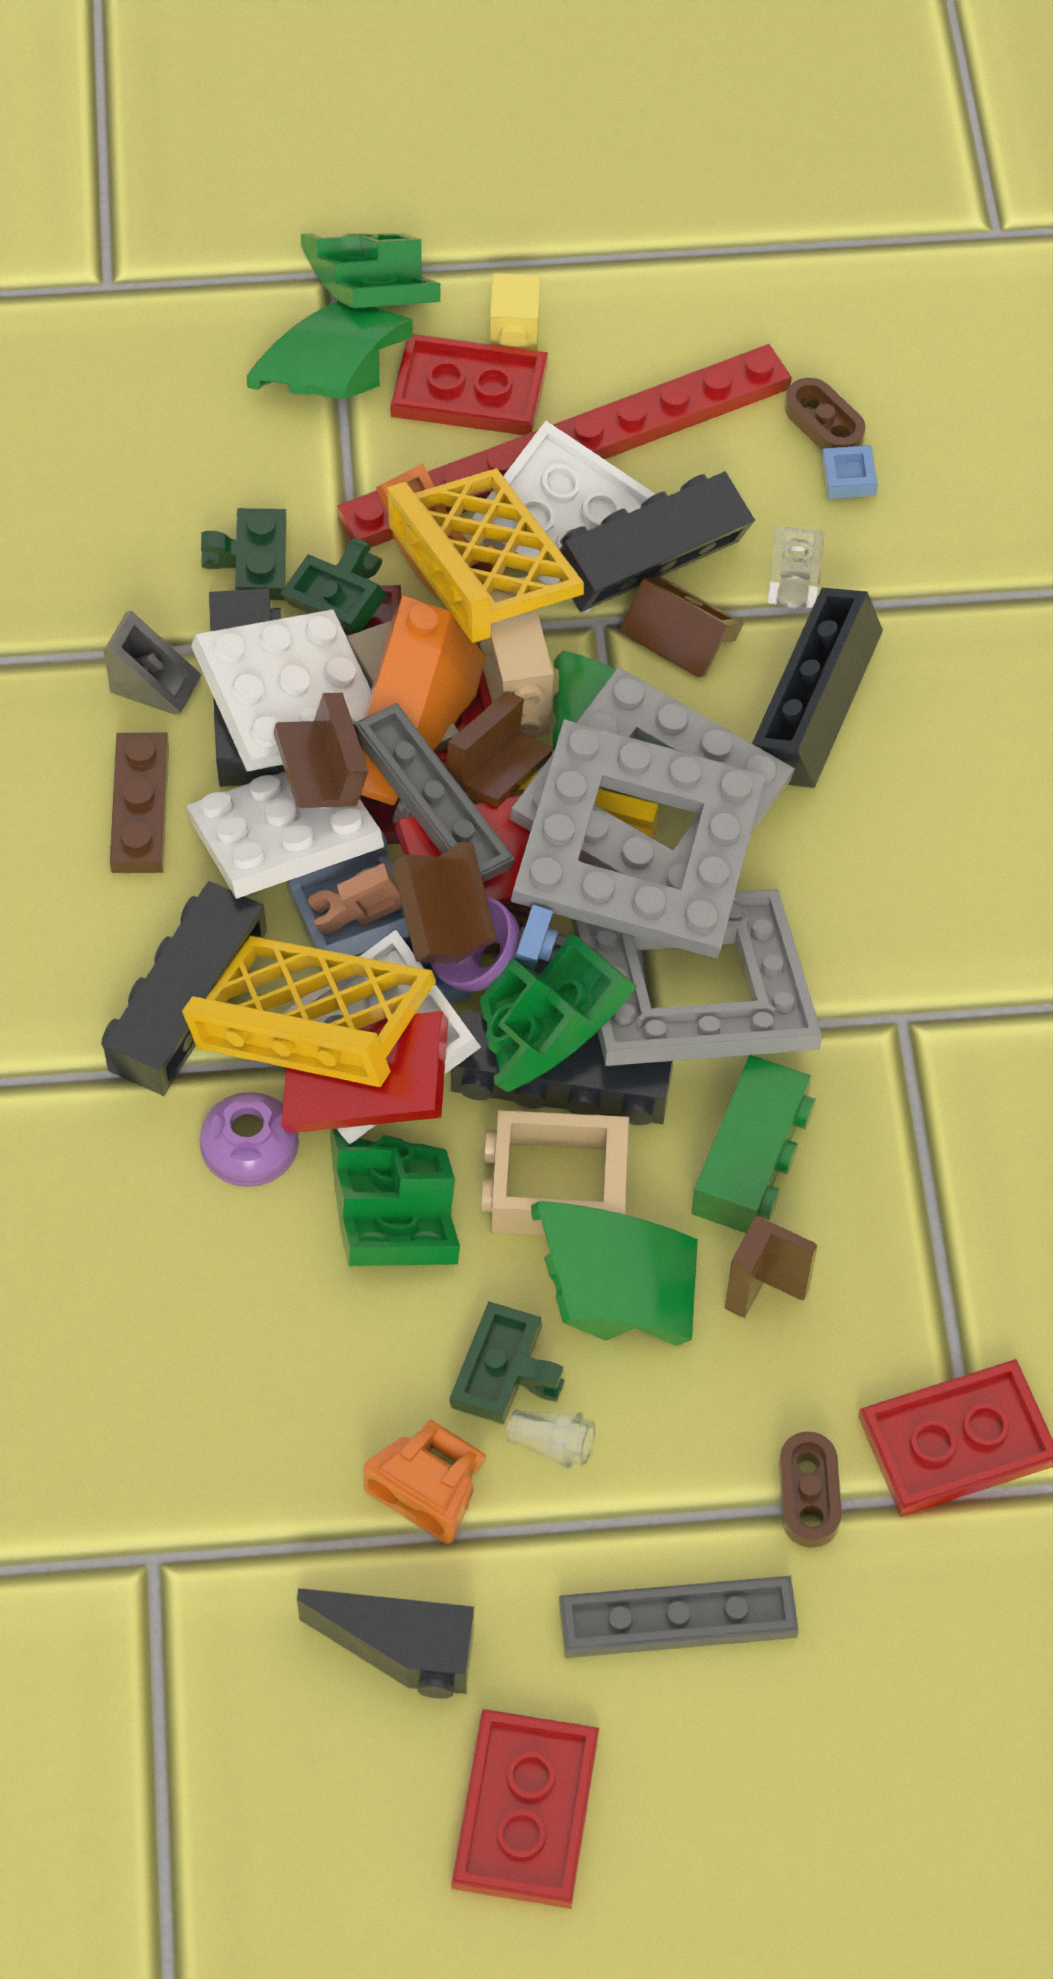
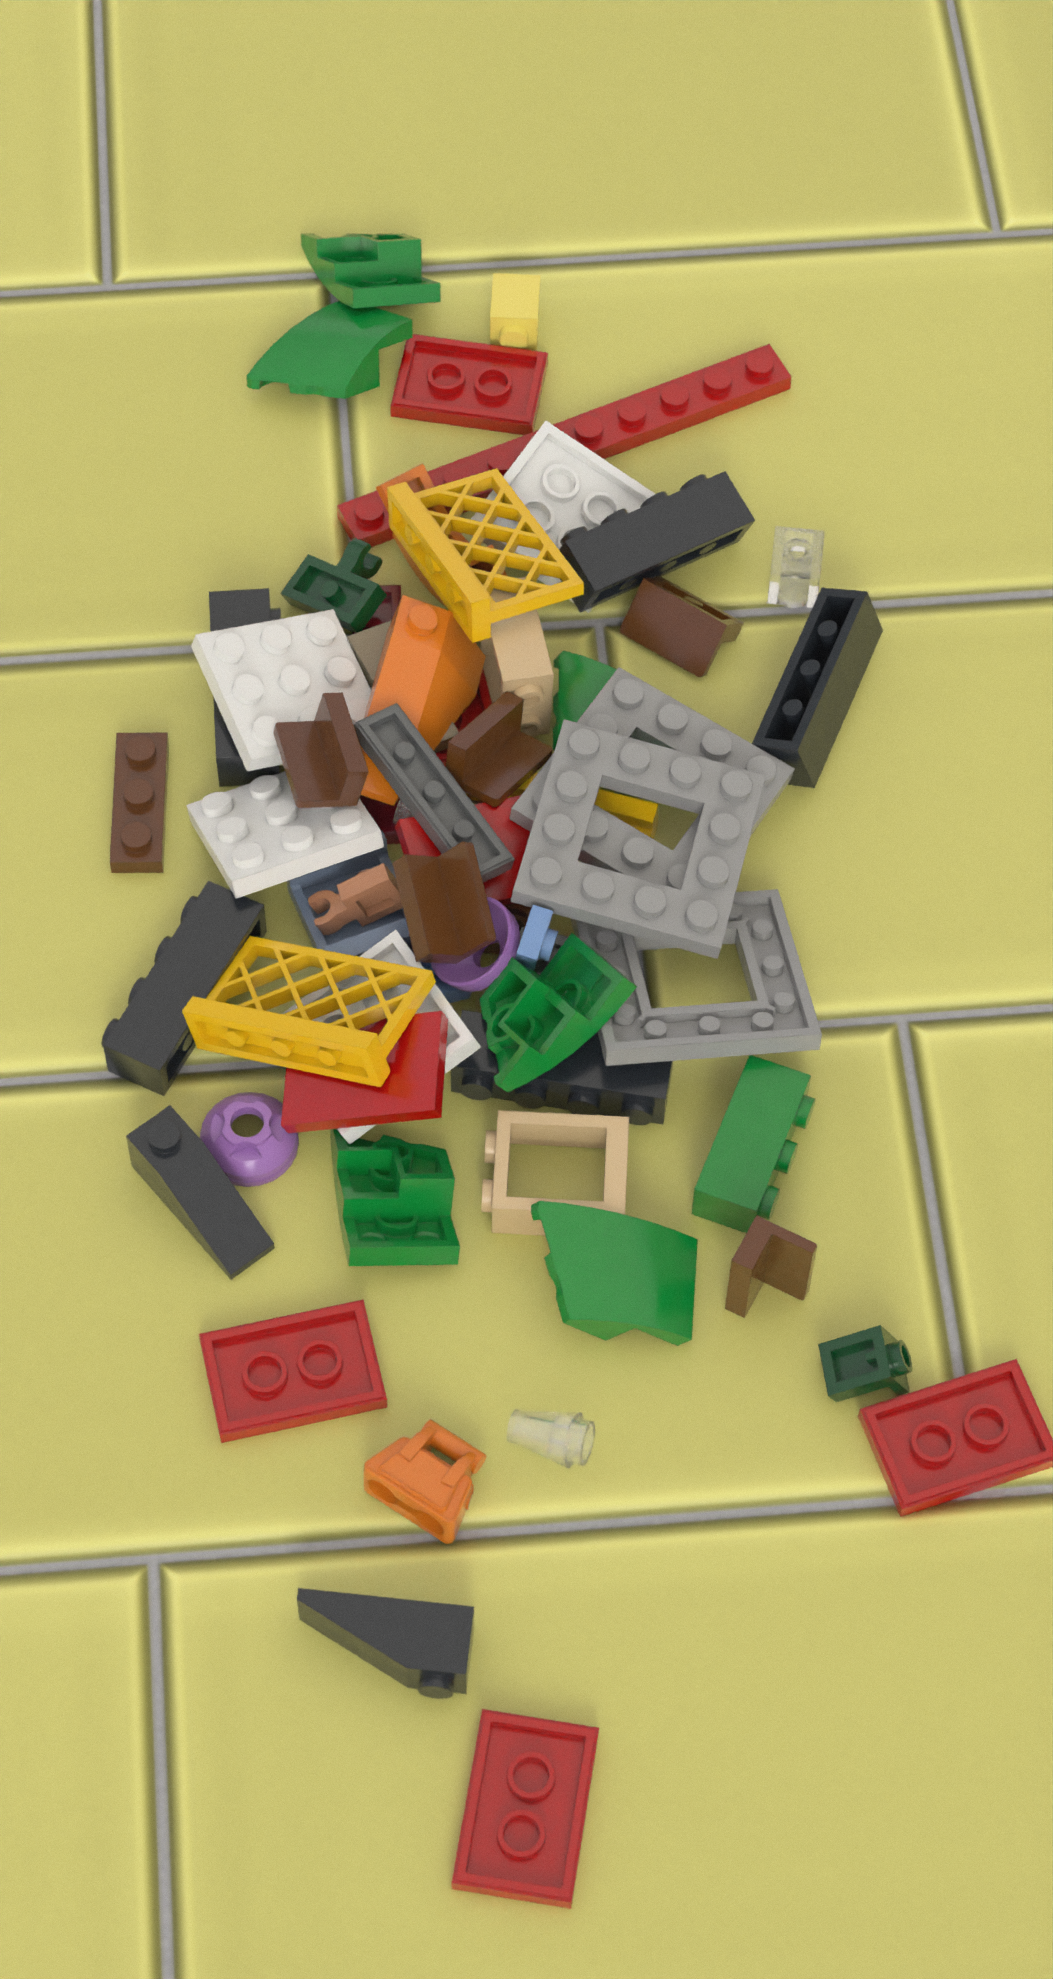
flat silver slope [104,610,202,715] -> none
dark green plate [201,508,286,600] -> none
dark green plate [449,1301,565,1424] -> none
dark grey tile [559,1576,799,1658] -> none
reddish brown plate [779,1431,842,1548] -> none
reddish brown plate [785,378,866,451] -> none
medium blue plate [821,446,878,499] -> none
none -> black slope [126,1105,275,1280]
none -> red tile [199,1299,388,1443]
none -> dark green bracket [818,1325,912,1402]

